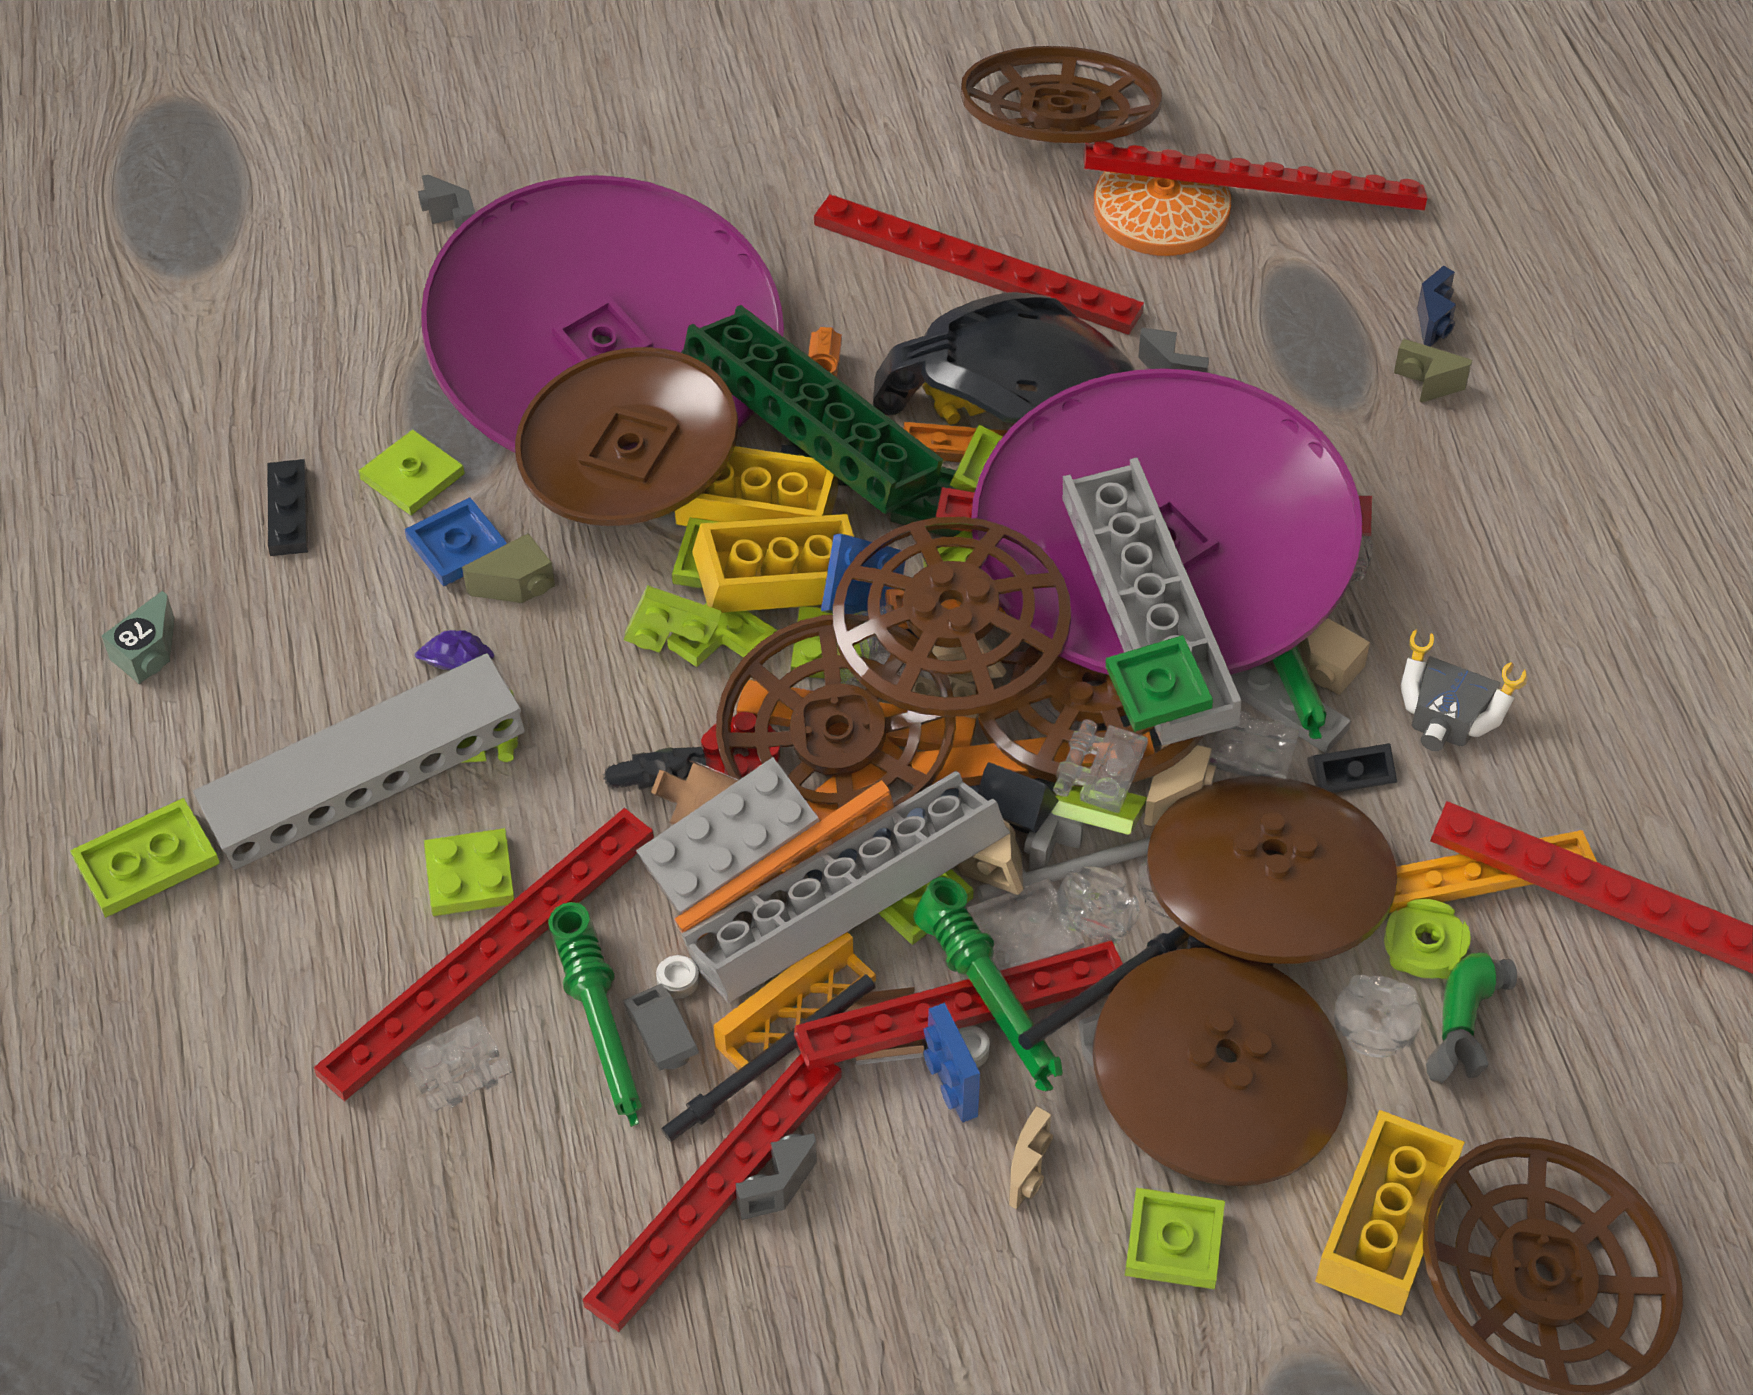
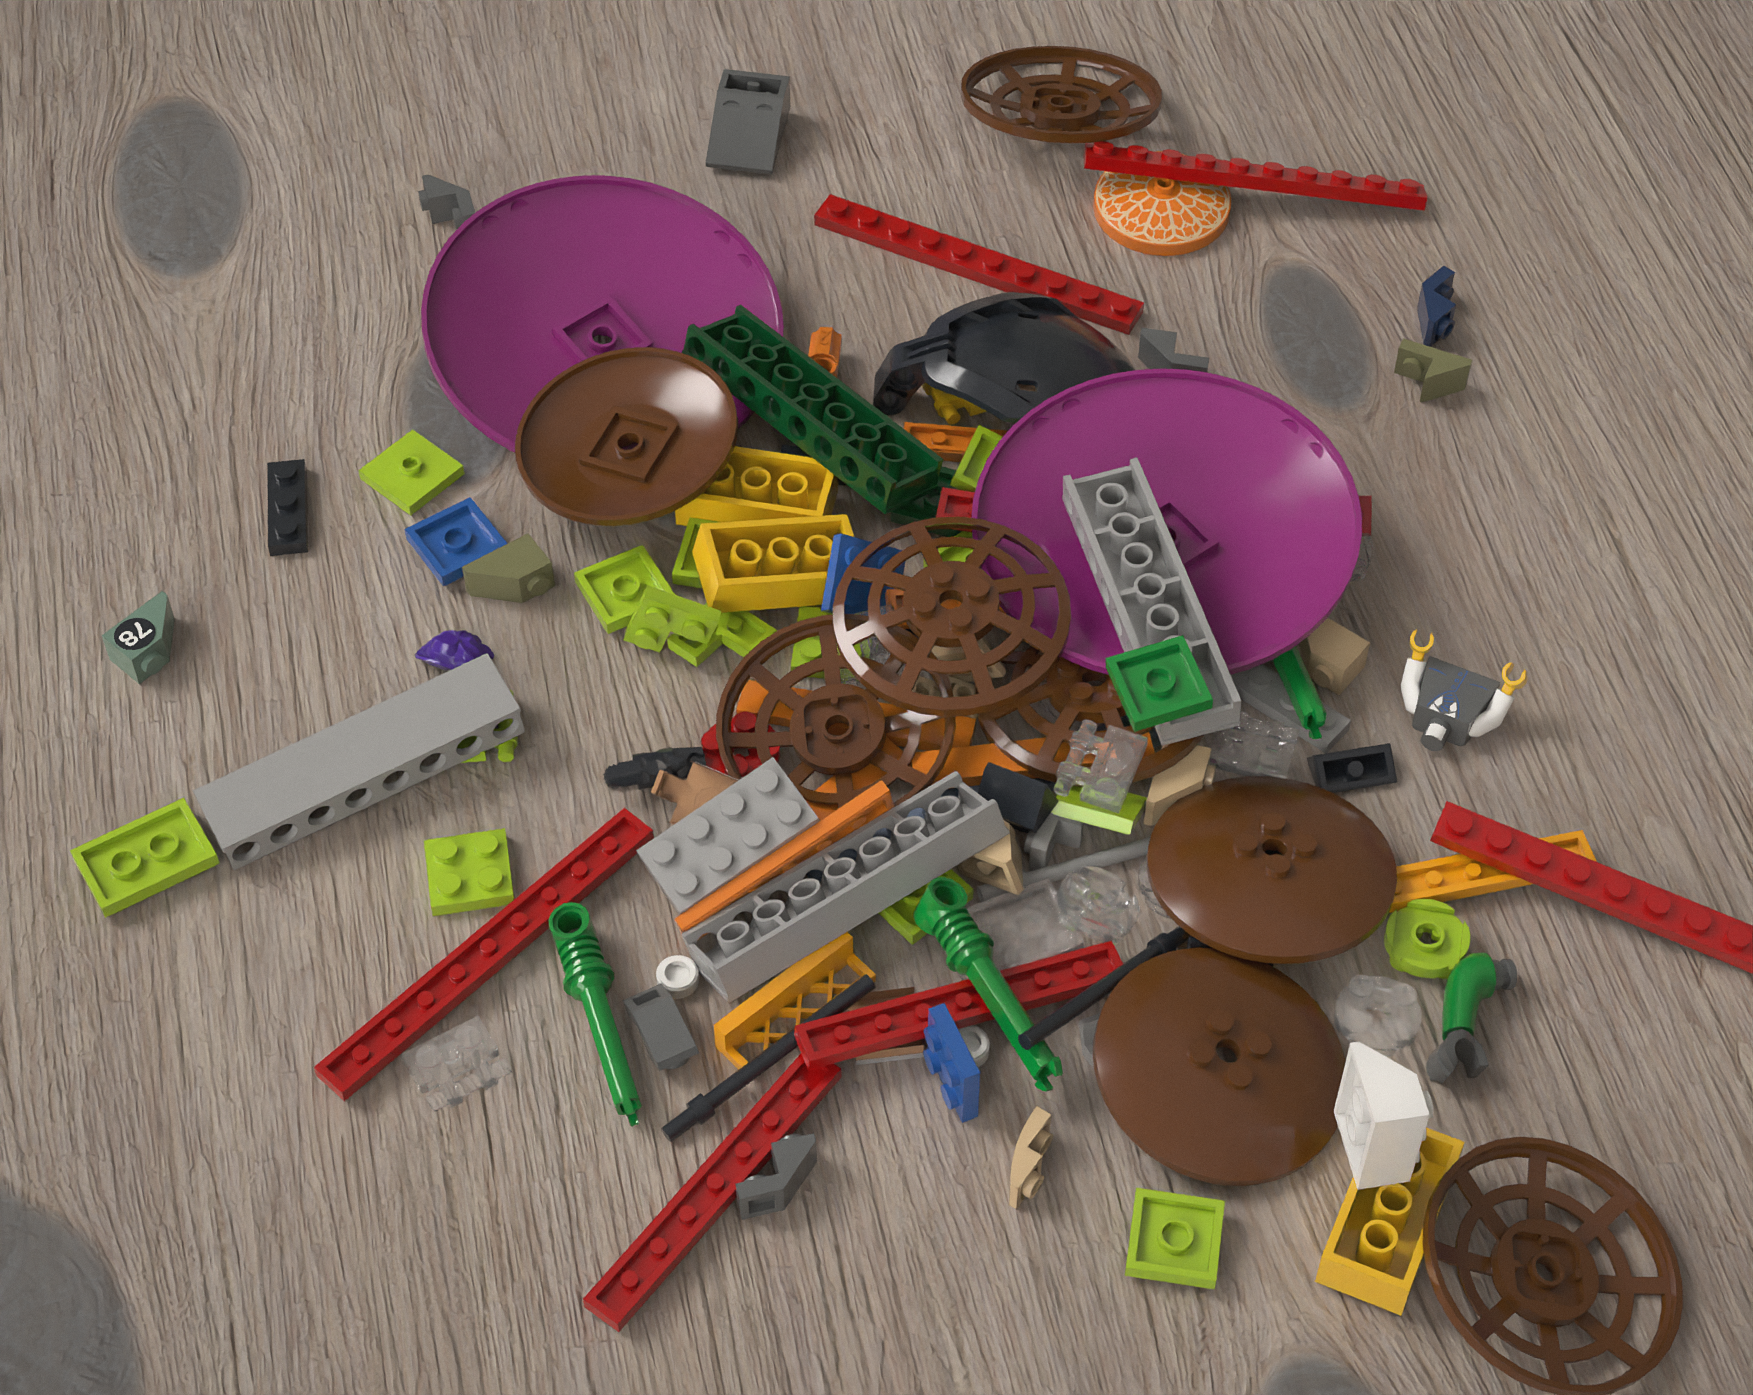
none -> lime plate [574,544,675,634]
none -> dark grey slope [705,69,791,175]
none -> white slope [1334,1042,1433,1190]

